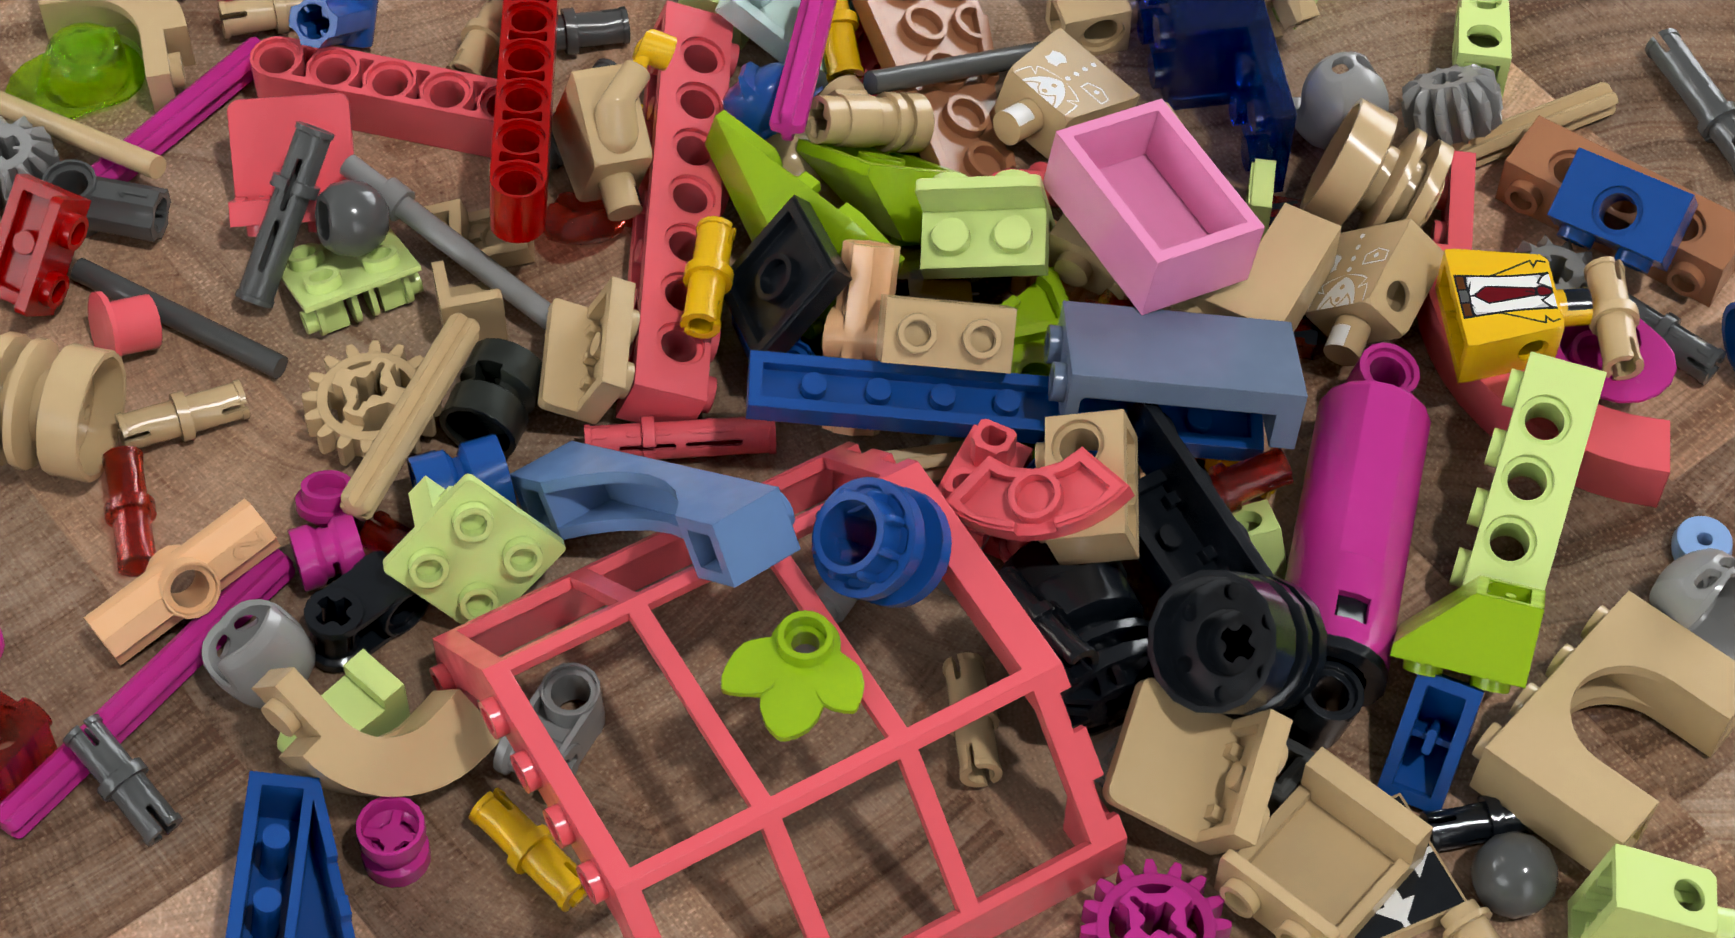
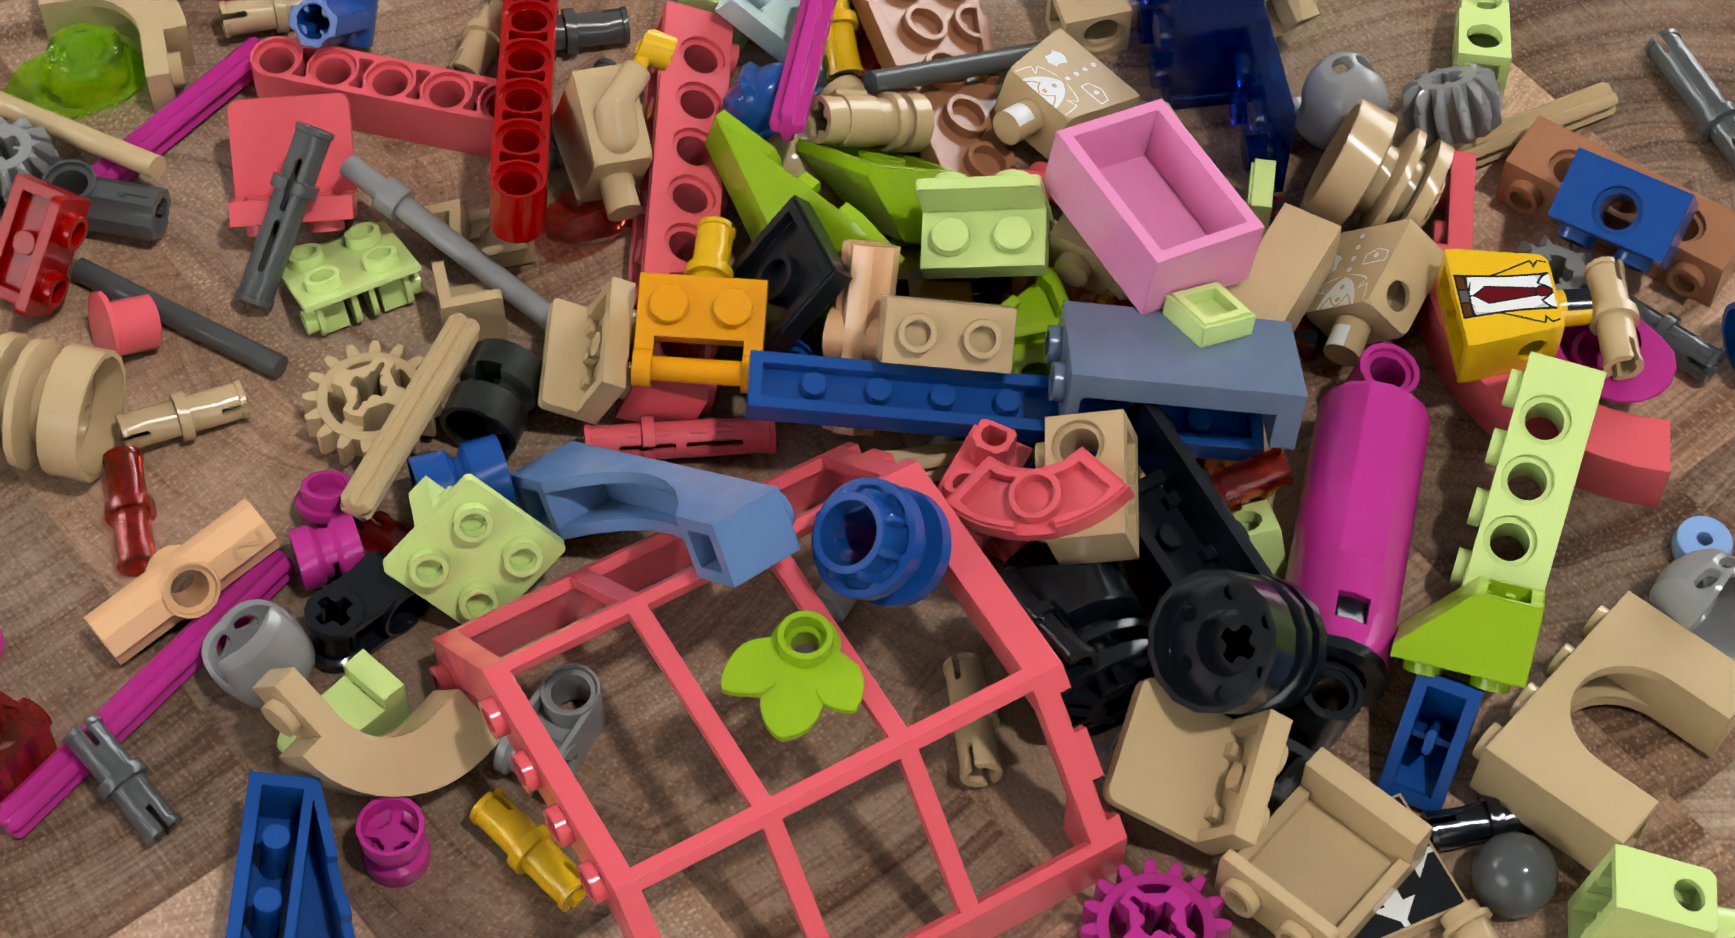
dark grey piece [315,179,389,258] -> none
none -> light orange plate [631,272,769,393]
none -> yellowish green tile [1162,281,1256,348]

